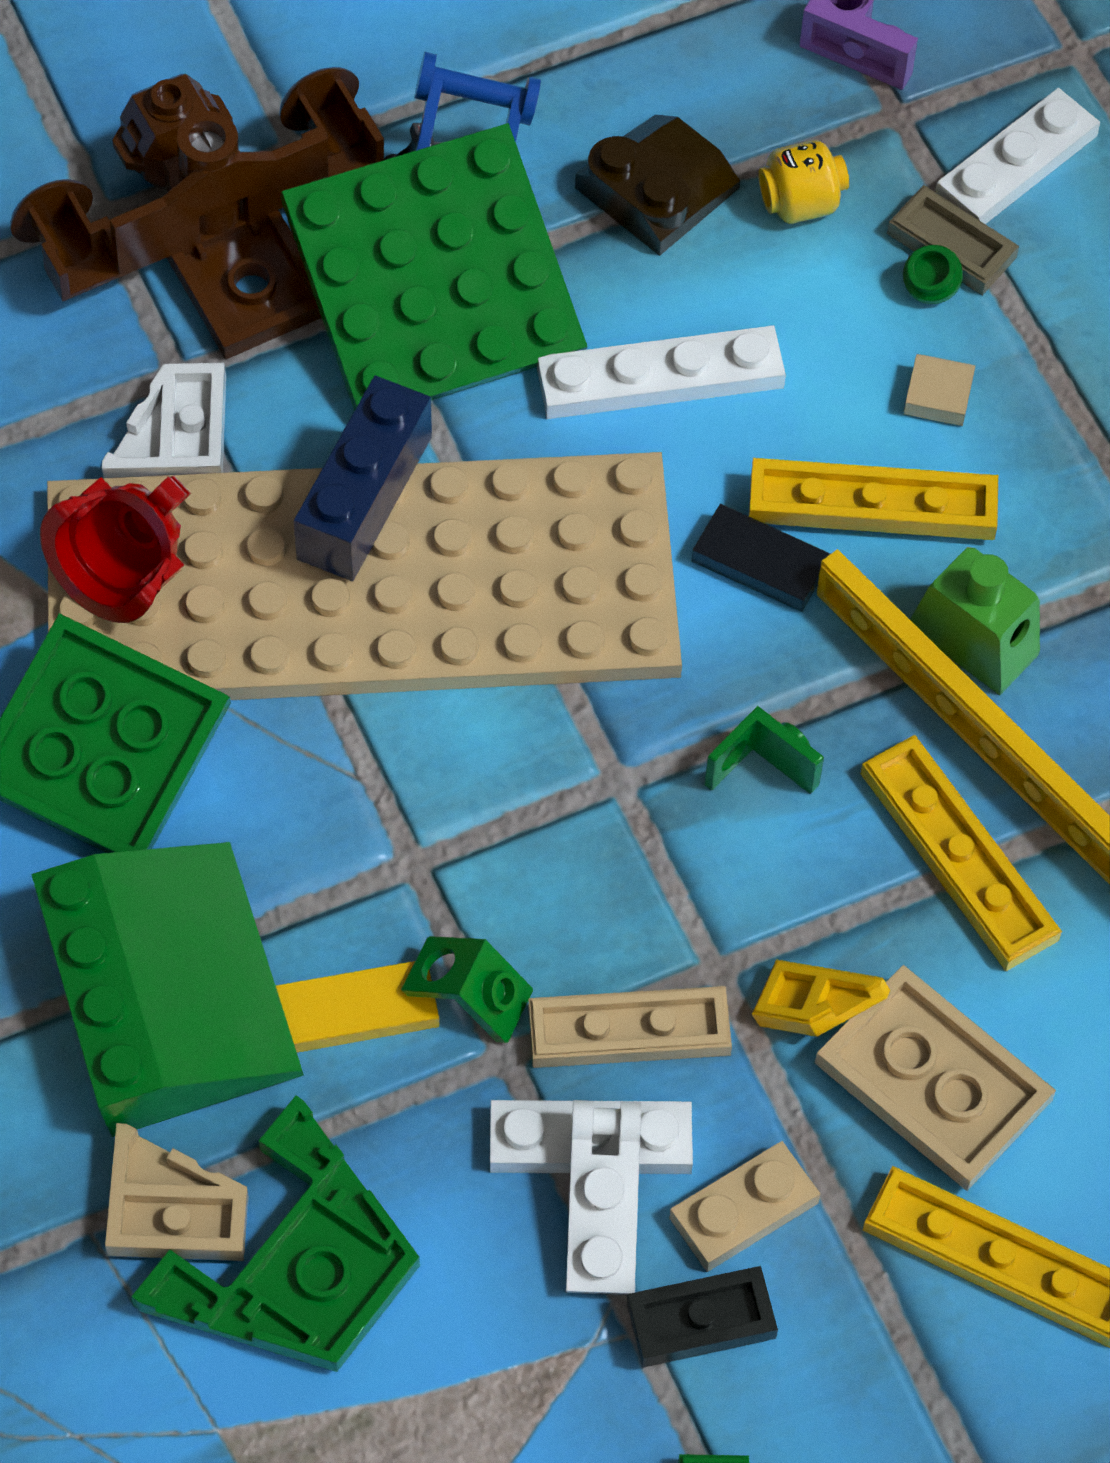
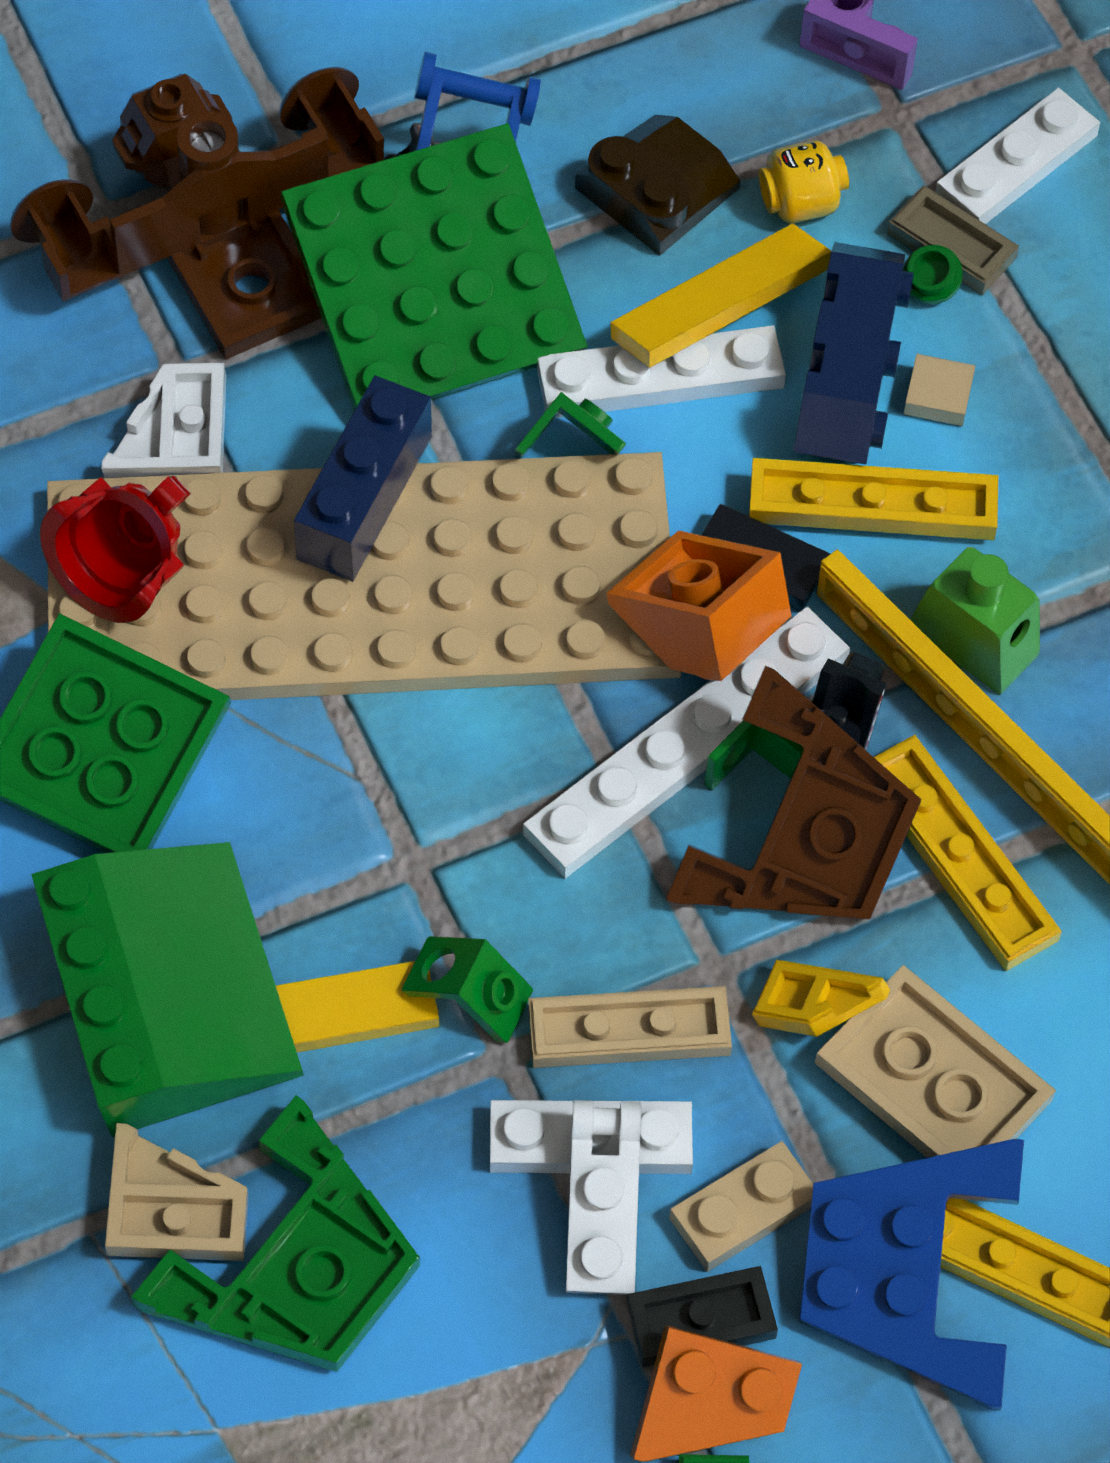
none -> green bracket [514,392,626,459]
none -> white plate [523,606,850,879]
none -> orange slope [606,530,792,681]
none -> yellow tile [610,223,831,368]
none -> orange wing [630,1325,802,1462]
none -> reddish brown wing [666,665,922,919]
none -> dark blue brick [793,242,914,464]
none -> blue wing [800,1139,1024,1410]
none -> black hips [812,652,887,751]

